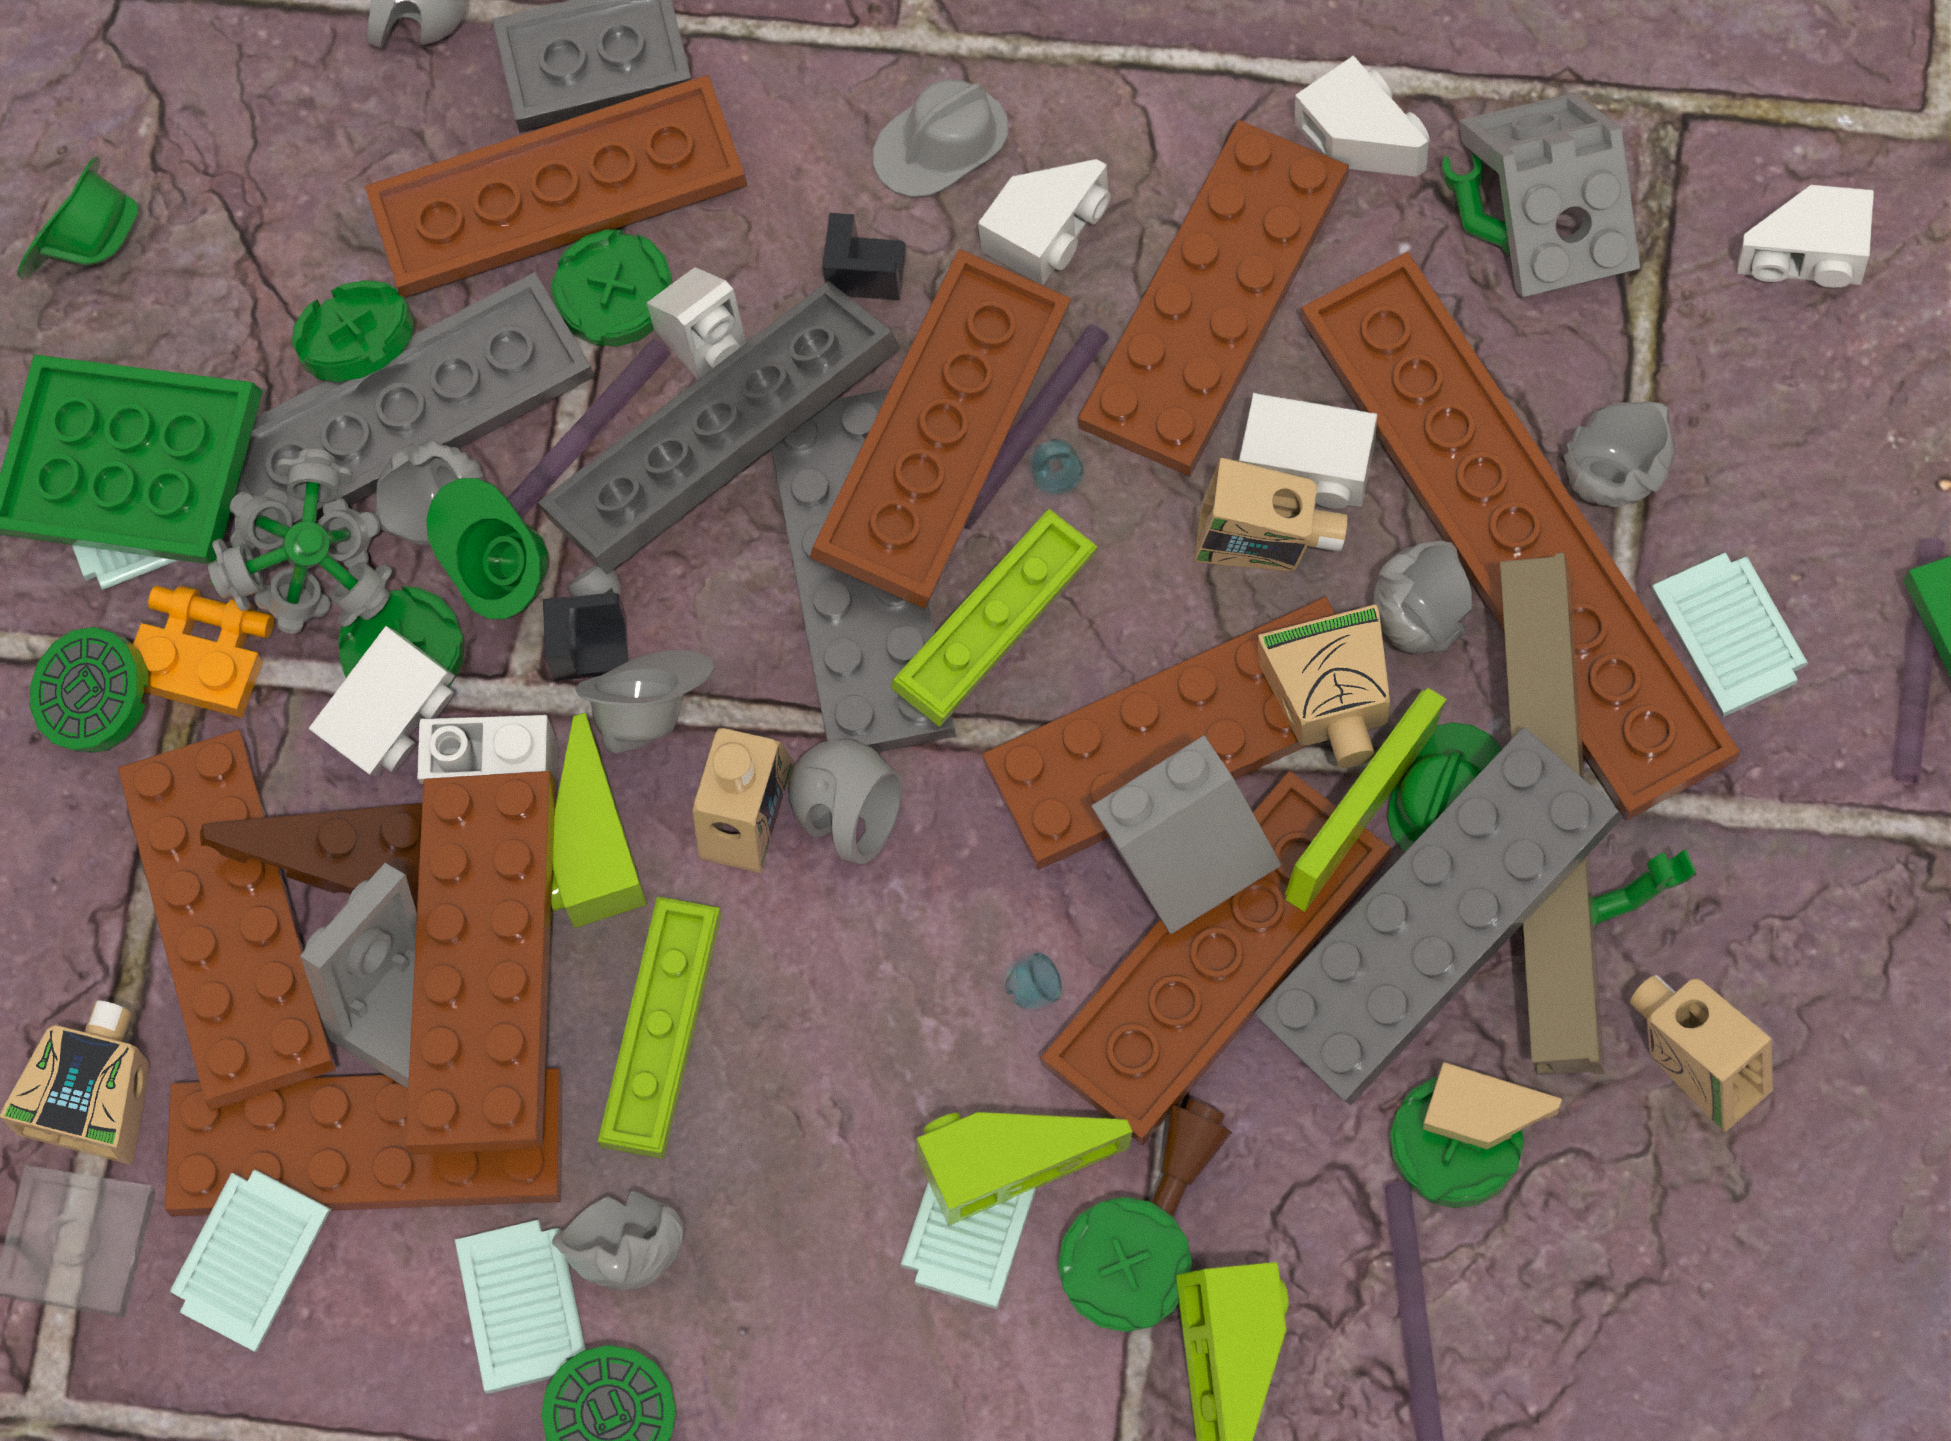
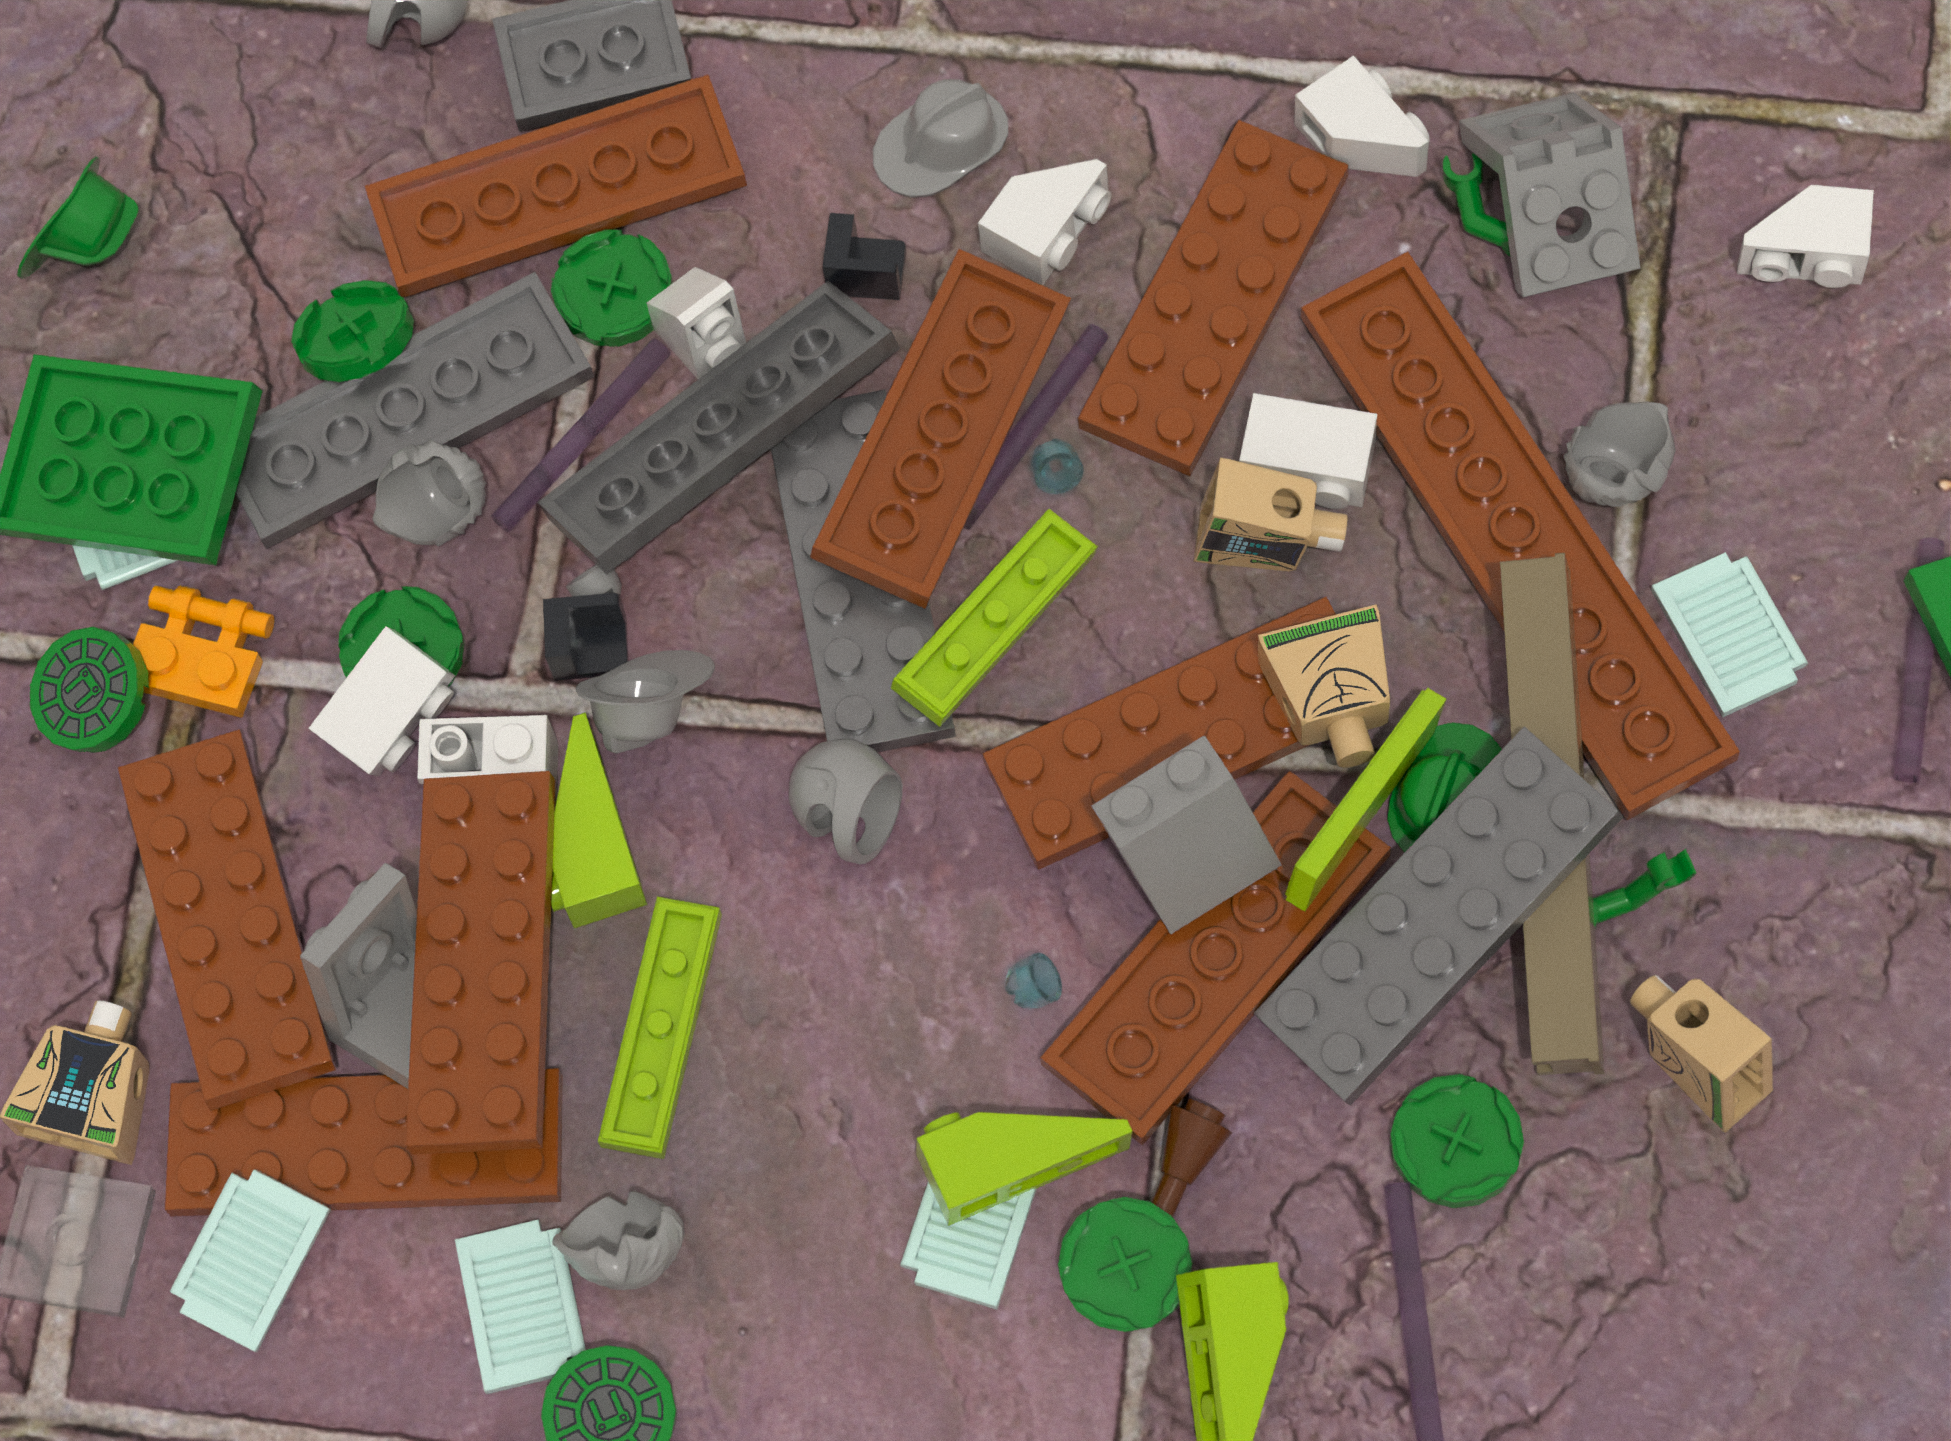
reddish brown wing [199,803,422,912] -> none
light grey plant [208,449,392,634] -> none
green piece [426,478,548,619] -> none
tan torso [693,728,794,873] -> none
light grey hair [1372,541,1472,655] -> none
tan tile [1423,1062,1562,1149] -> none

